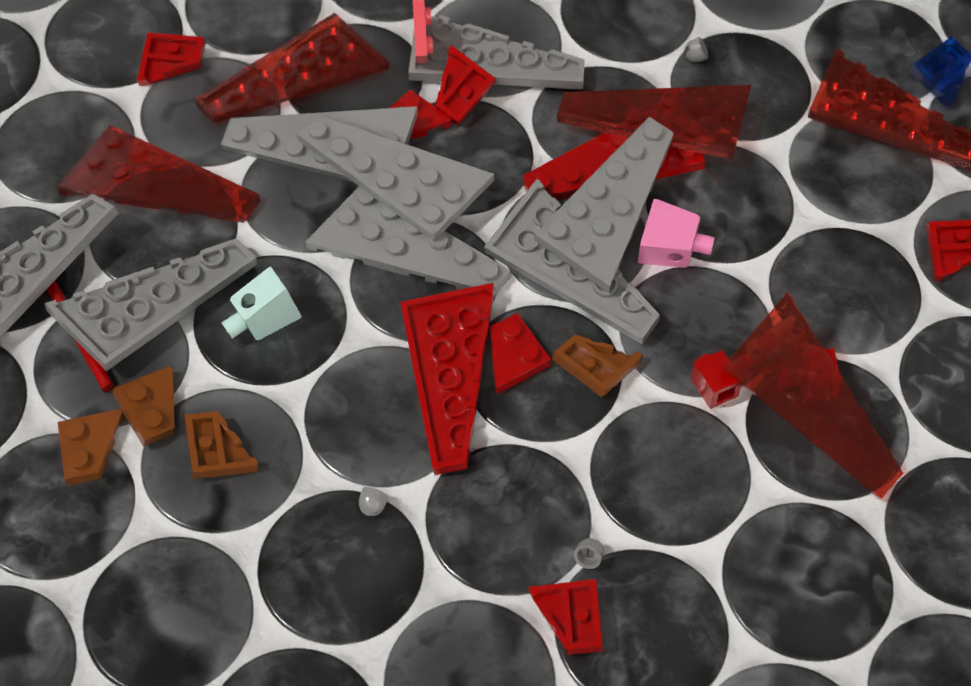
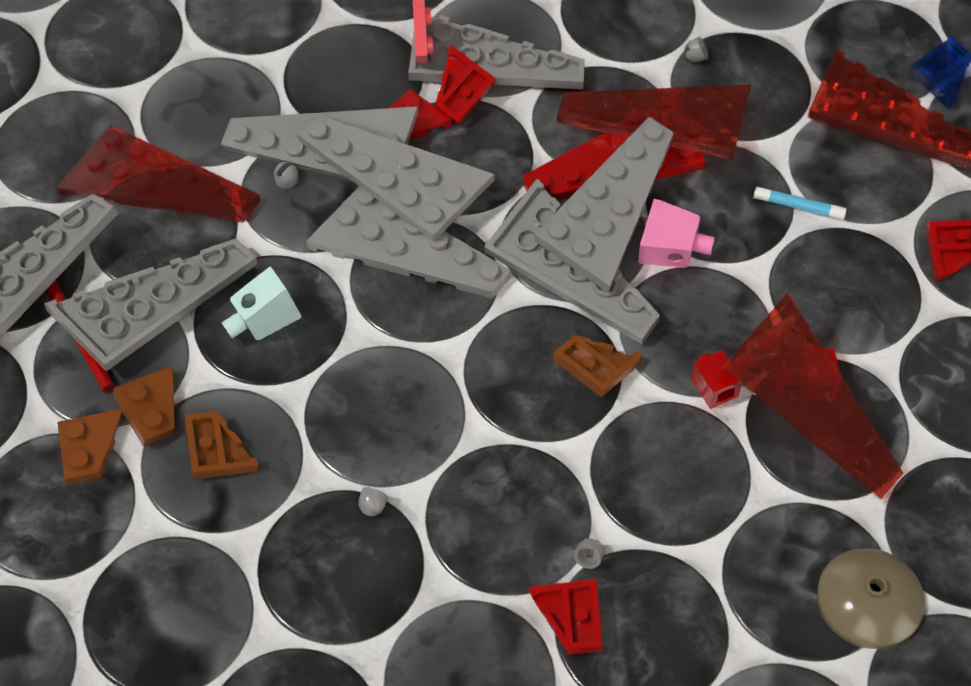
red wing [137,32,206,86] -> none
clear red wing [195,13,389,124] -> none
red wing [400,283,495,476] -> none
red wing [490,313,551,394] -> none
none -> light grey hinge [274,162,299,189]
none -> medium azure bar [753,186,847,220]
none -> dark tan dish [817,548,925,649]

